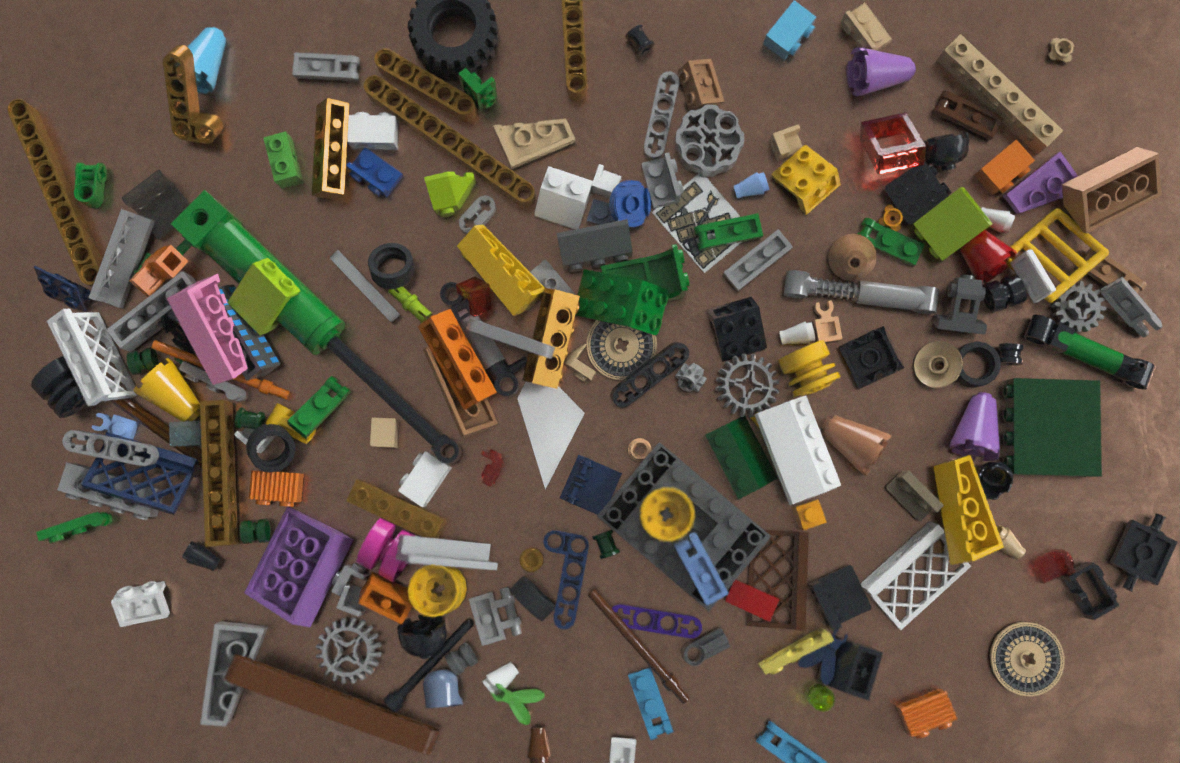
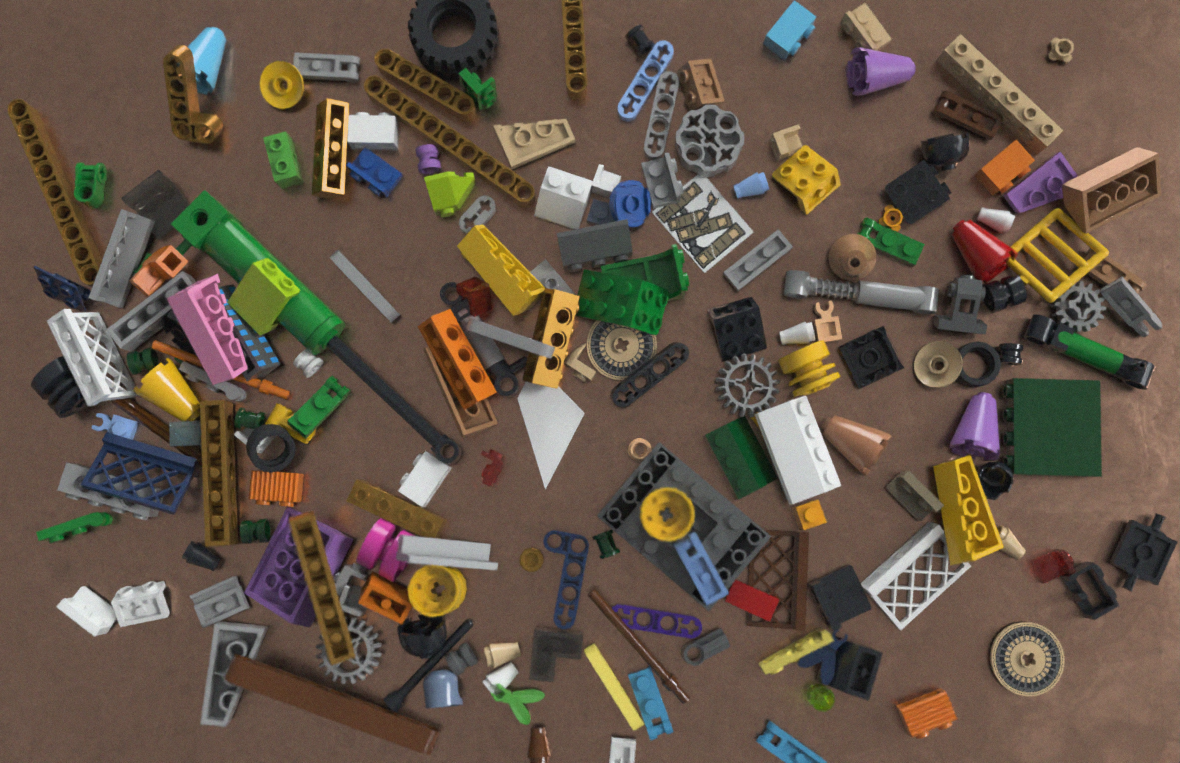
light grey beam [63,430,159,466] -> none
black tyre [368,243,415,289] -> none
tan panel [370,418,399,448] -> none
lime pin [388,287,432,323] -> none
light grey plate [469,587,522,646] -> none
black tyre [510,576,555,622] -> none
dark blue hinge [560,455,622,515] -> none
light grey gear [675,363,707,392] -> none
green plate [694,213,763,251] -> none
clear red window [860,112,926,175] -> none
lime panel [914,187,993,261] -> none
white plate [1010,249,1056,303] -> none
none -> white bracket [57,586,117,636]
none -> light grey plate [190,576,250,628]
none -> yellow dish [260,61,304,109]
none -> pearl gold brick [289,511,356,666]
none -> white wheel [293,349,323,378]
none -> medium lavender wheel [415,144,442,174]
none -> tan cone [484,642,521,668]
none -> clear smoke brick [529,627,584,682]
none -> light yellow beam [583,643,645,731]
none -> light blue beam [618,41,674,122]

